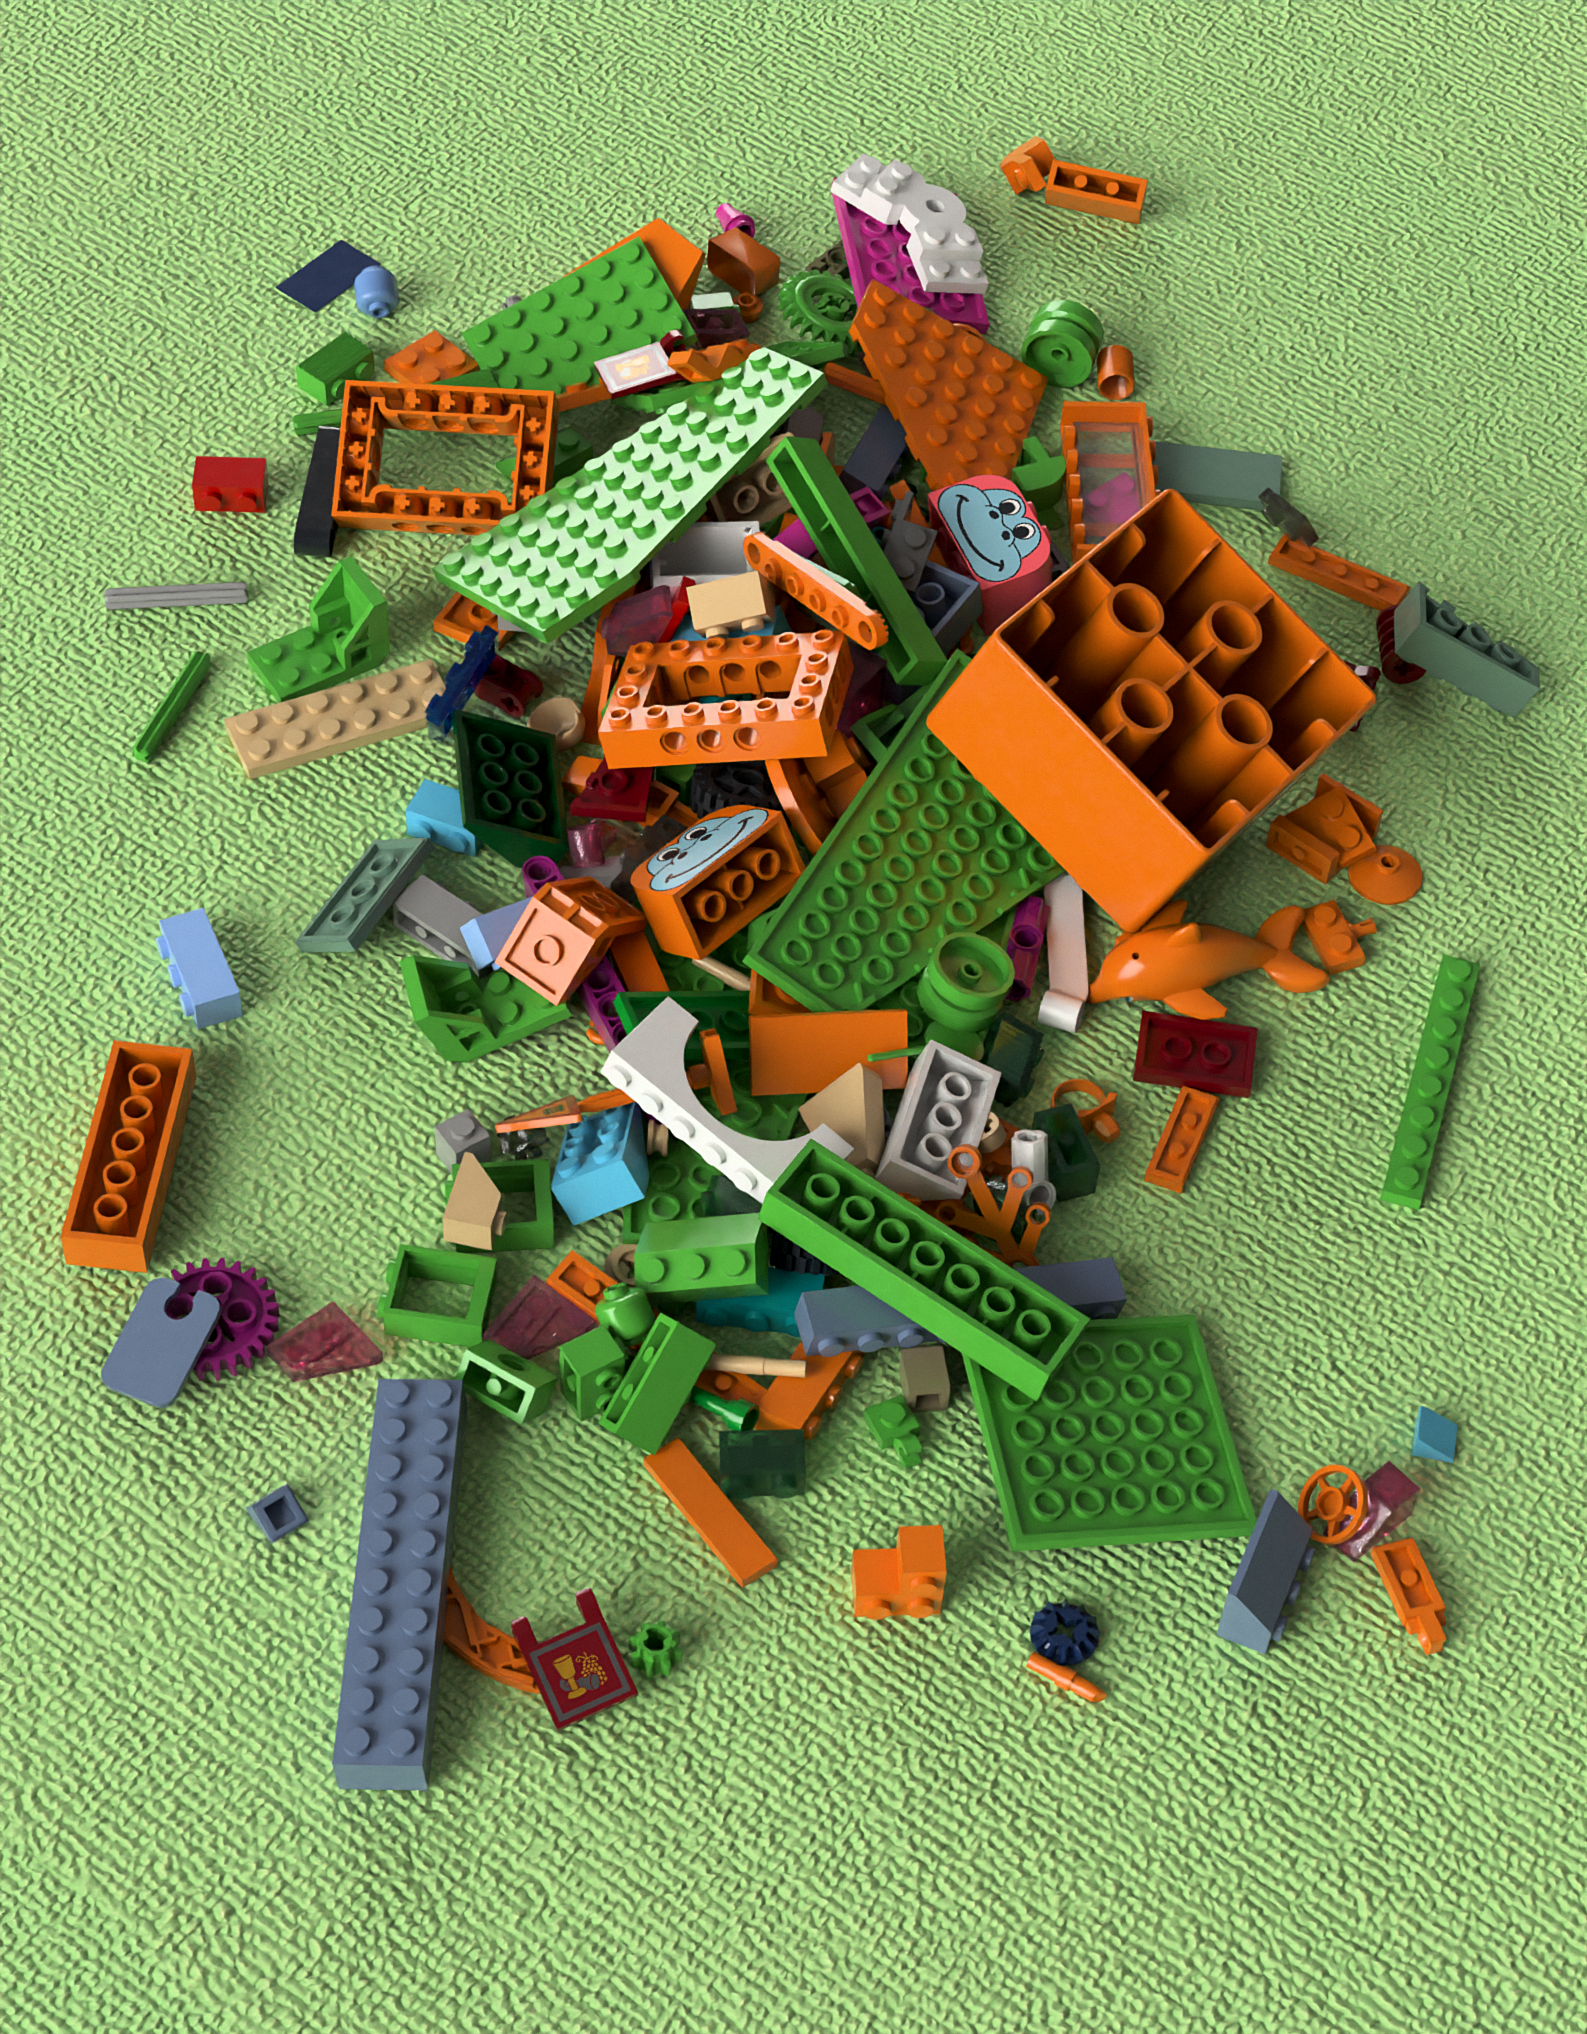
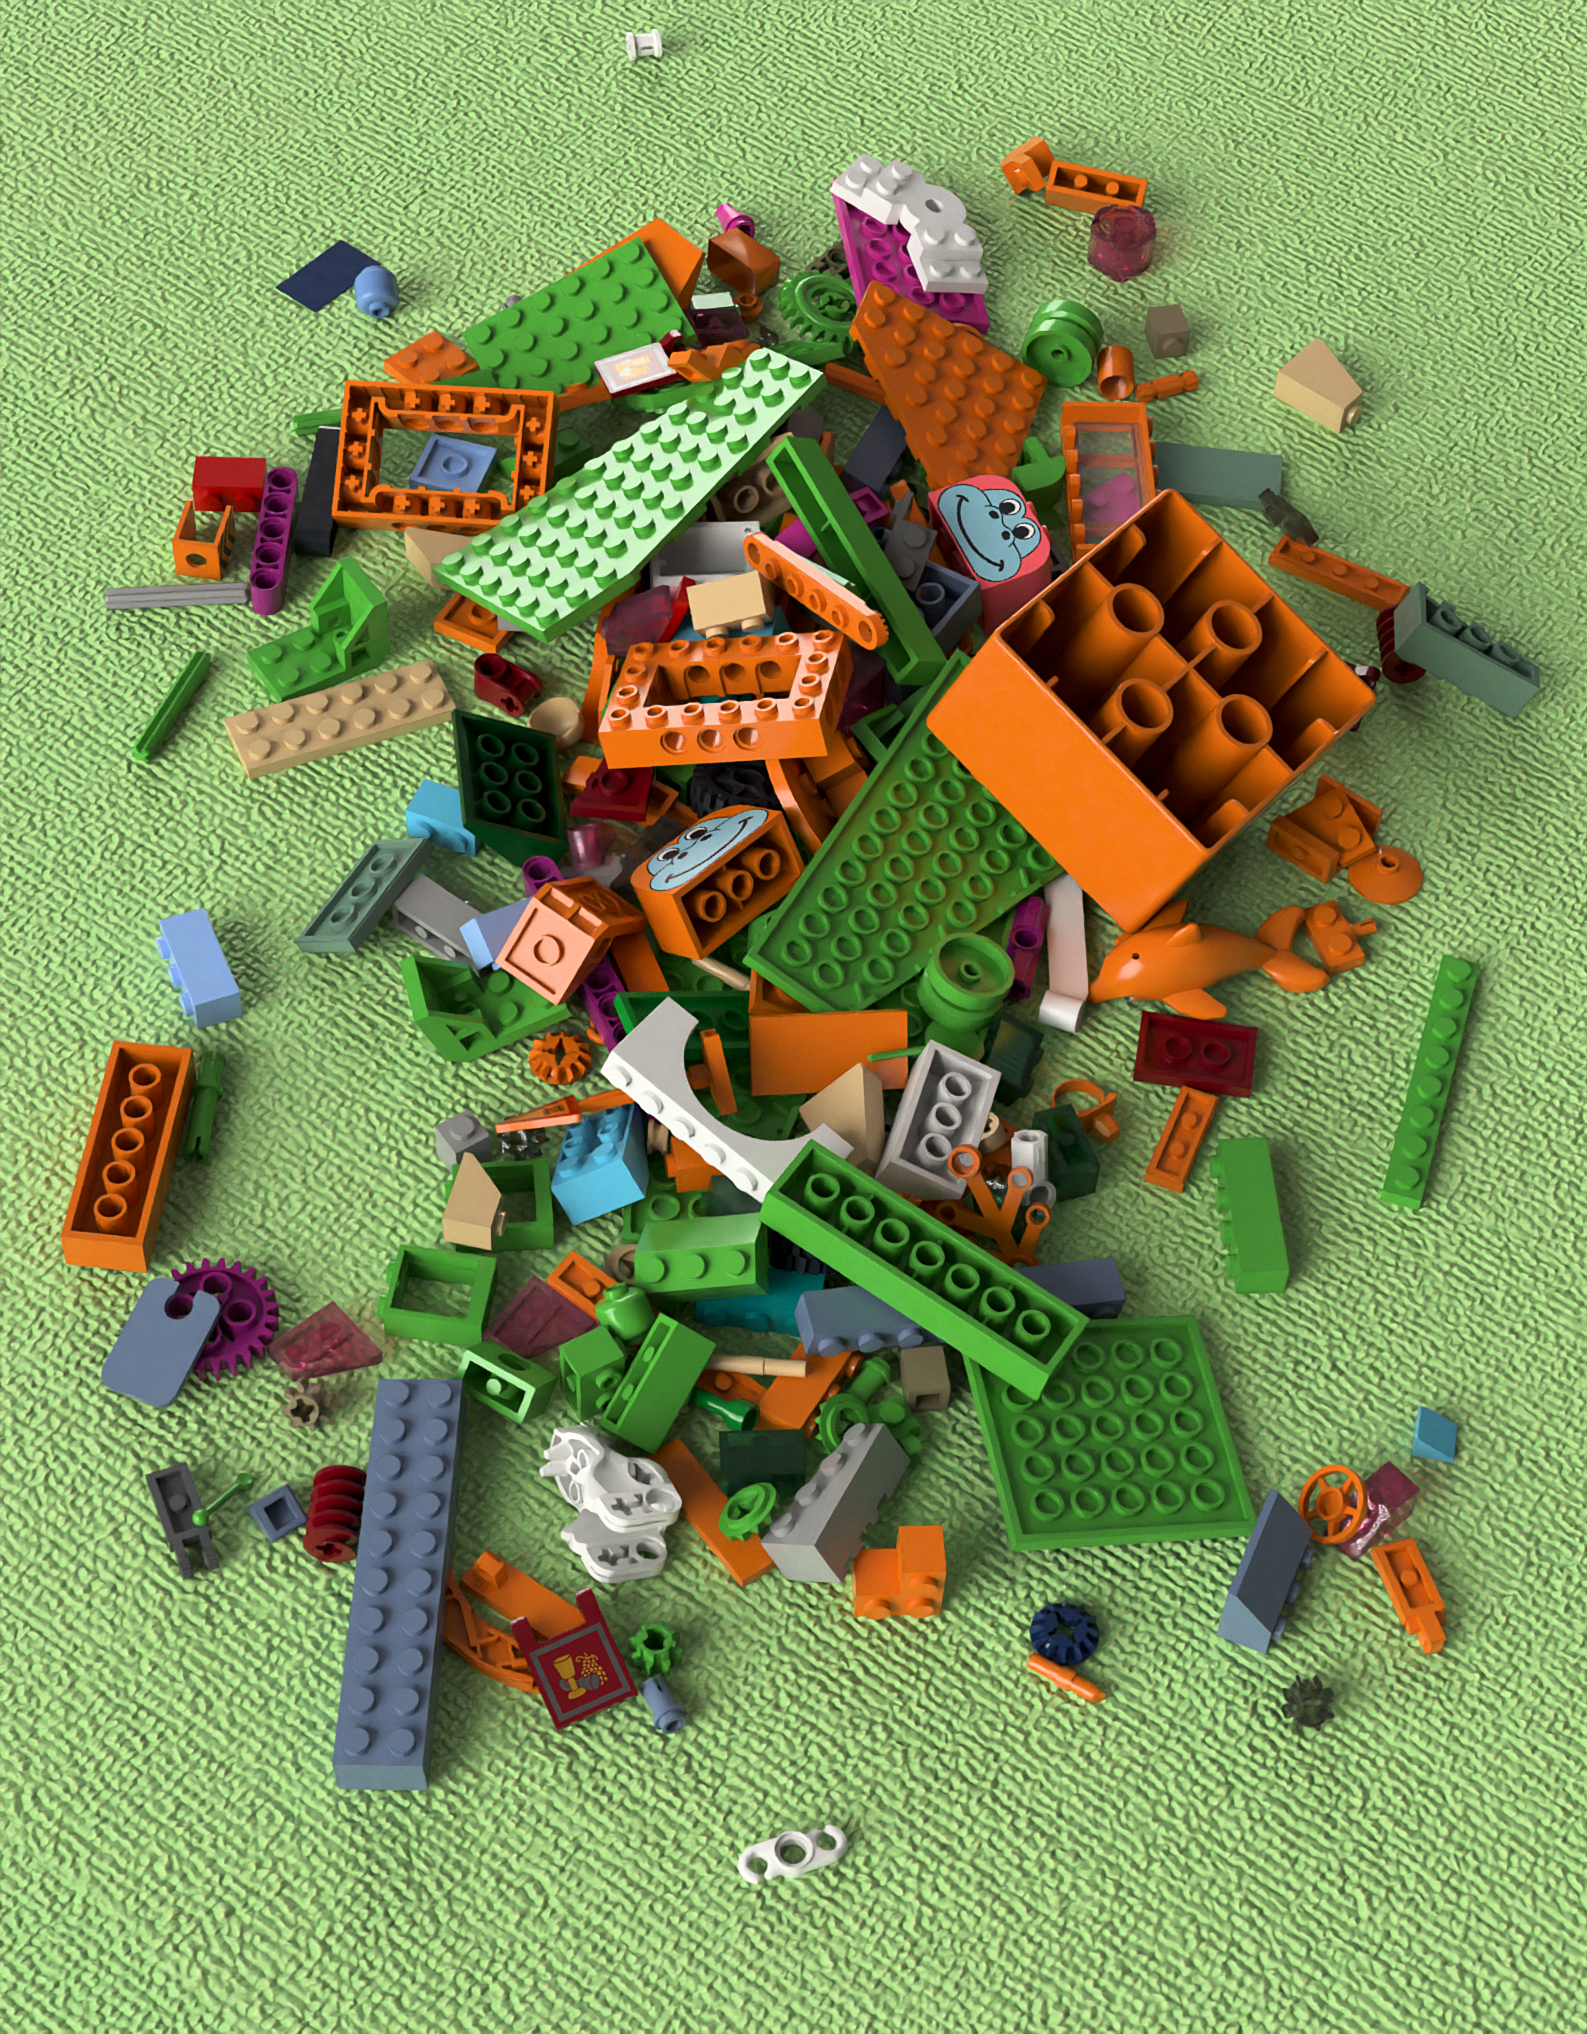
bright green brick [296,331,374,406] -> none
clear blue plate [425,625,499,744] -> none
none -> dark grey hinge [145,1462,219,1579]
none -> orange piece [172,500,236,581]
none -> bright green pin [182,1051,226,1164]
none -> bright green hinge [192,1473,253,1526]
none -> magenta beam [249,467,300,616]
none -> dark tan gear [281,1376,336,1432]
none -> dark red piece [303,1465,367,1563]
none -> tan slope [405,526,473,591]
none -> light blue plate [409,433,498,493]
none -> orange hinge [460,1549,585,1642]
none -> orange gear [529,1030,591,1085]
none -> white animal [540,1421,682,1583]
none -> white bush [625,29,662,61]
none -> sand blue pin [639,1675,687,1734]
none -> orange brick [664,1137,726,1193]
none -> bright green gear [718,1482,781,1542]
none -> white piece [738,1824,848,1885]
none -> clear smoke animal [749,326,779,348]
none -> light grey wedge [760,1423,911,1583]
none -> bright green gear [814,1393,872,1454]
none -> bright green pin [844,1357,892,1407]
none -> clear pink brick [1087,204,1156,282]
none -> orange axle [1135,370,1199,403]
none -> dark tan brick [1144,304,1191,359]
none -> bright green brick [1209,1137,1290,1294]
none -> tan slope [1273,337,1363,434]
none -> clear smoke gear [1280,1675,1336,1732]

